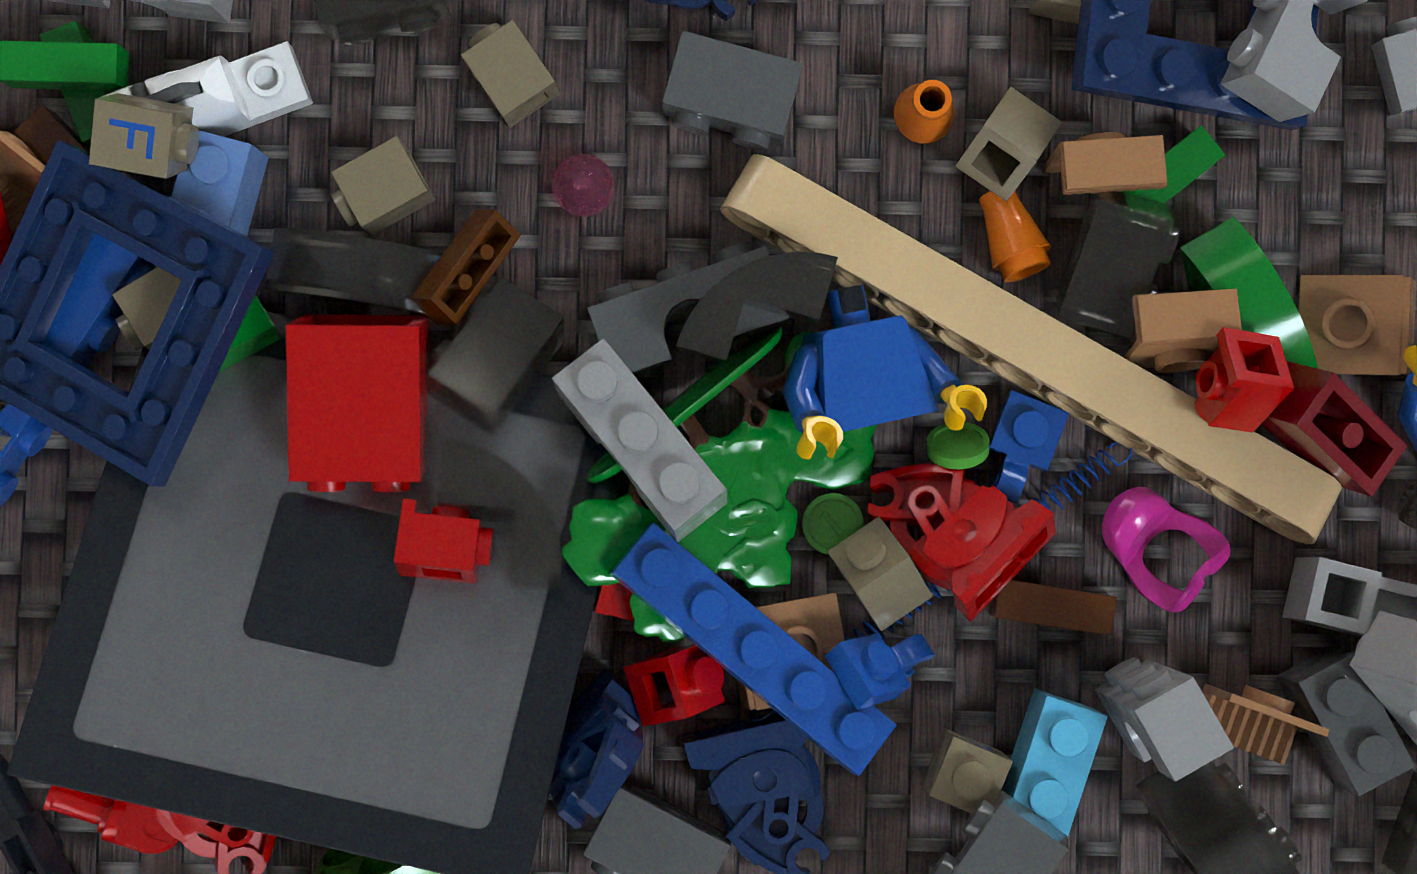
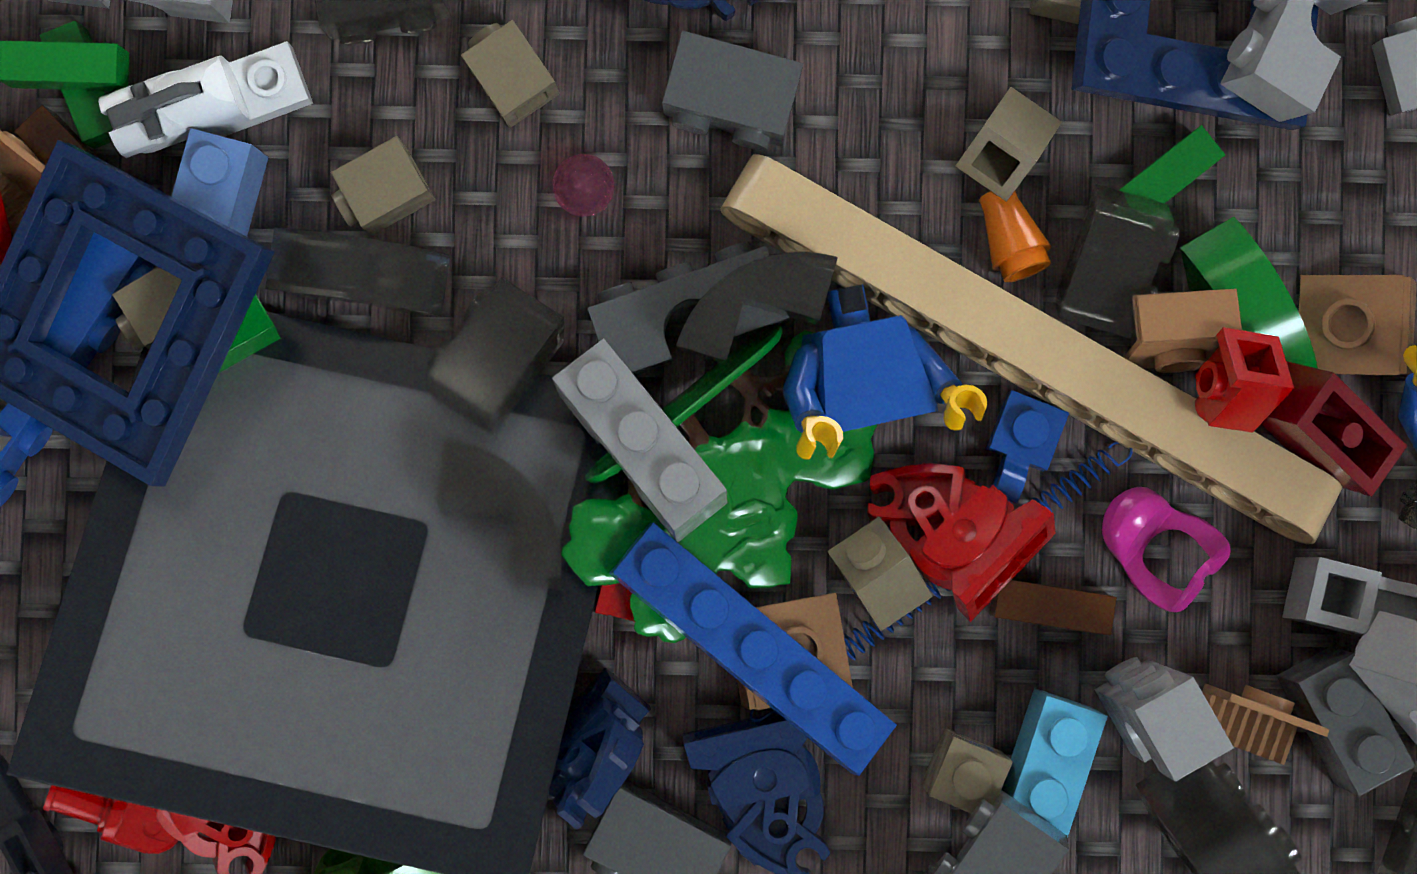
dark tan brick [89,93,199,179] -> none
red slope [286,314,430,492] -> none
red brick [394,499,494,584] -> none
reddish brown piece [410,209,521,325] -> none
red brick [623,644,725,727] -> none
bright green piece [802,493,864,555] -> none
blue plate [825,633,935,710] -> none
orange cone [894,80,955,144] -> none
bright green piece [927,422,989,470] -> none
medium nougat piece [1043,132,1167,195] -> none

